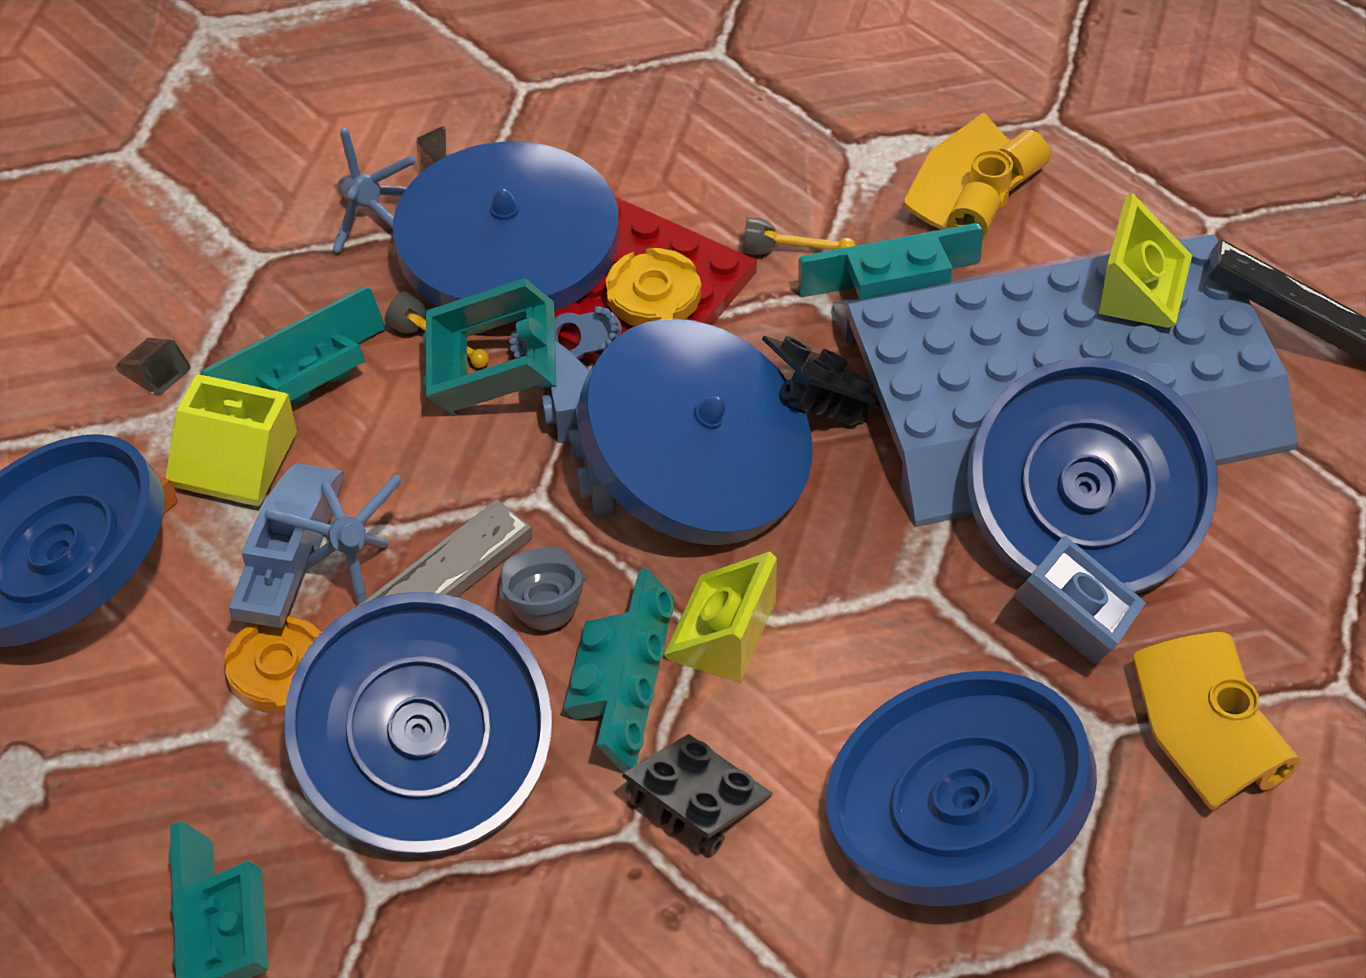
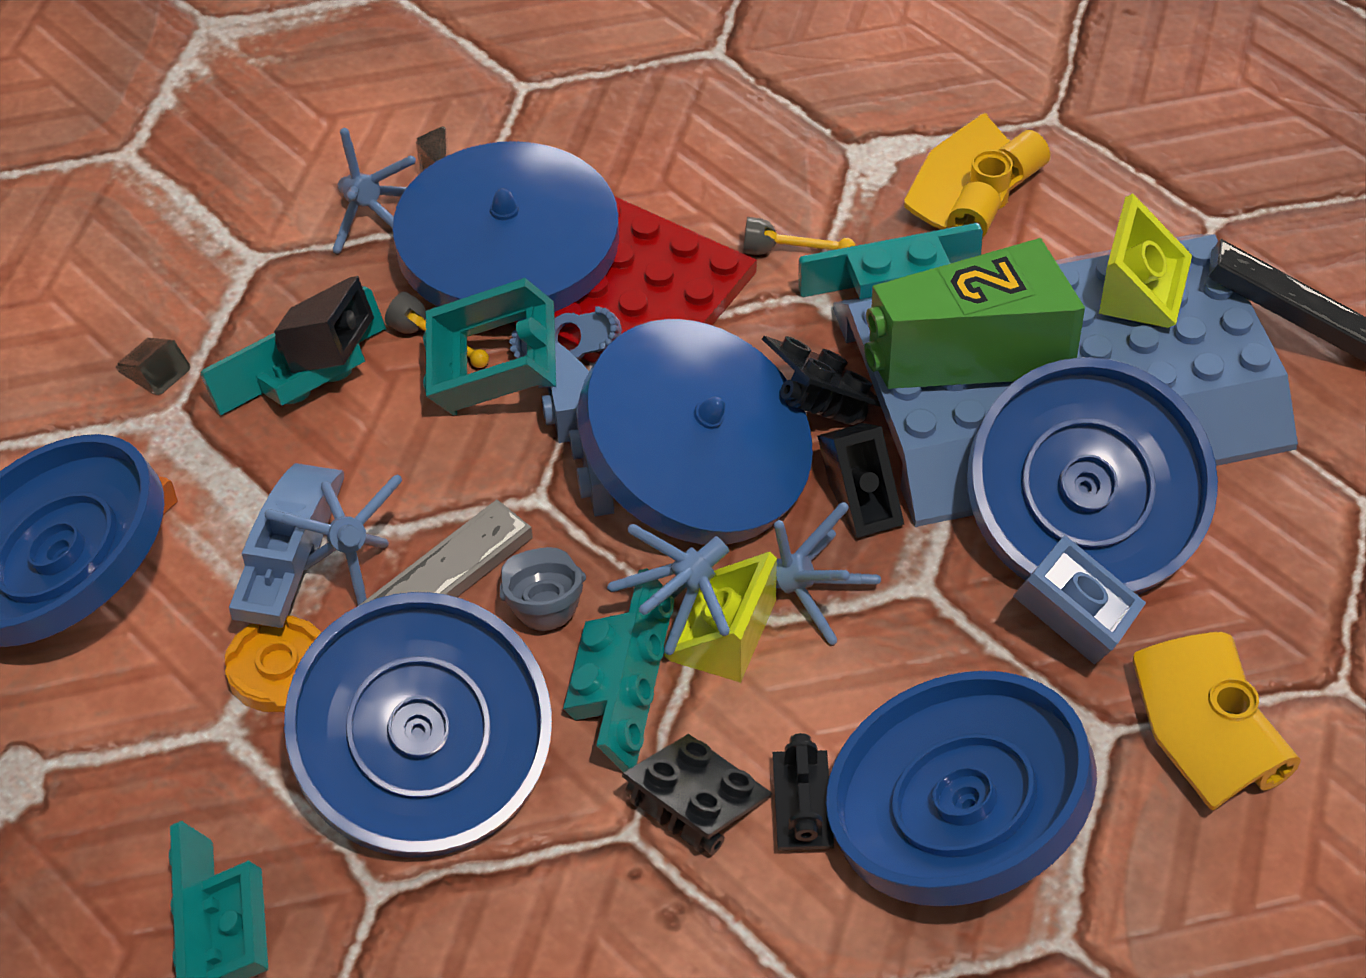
neon yellow slope [165,374,297,507] -> none
yellow tile [606,248,701,326] -> none
none -> black slope [274,276,374,373]
none -> medium blue plant [607,524,730,655]
none -> black hinge [773,733,834,850]
none -> medium blue plant [774,502,882,645]
none -> black slope [818,423,905,538]
none -> bright green slope [864,238,1085,389]

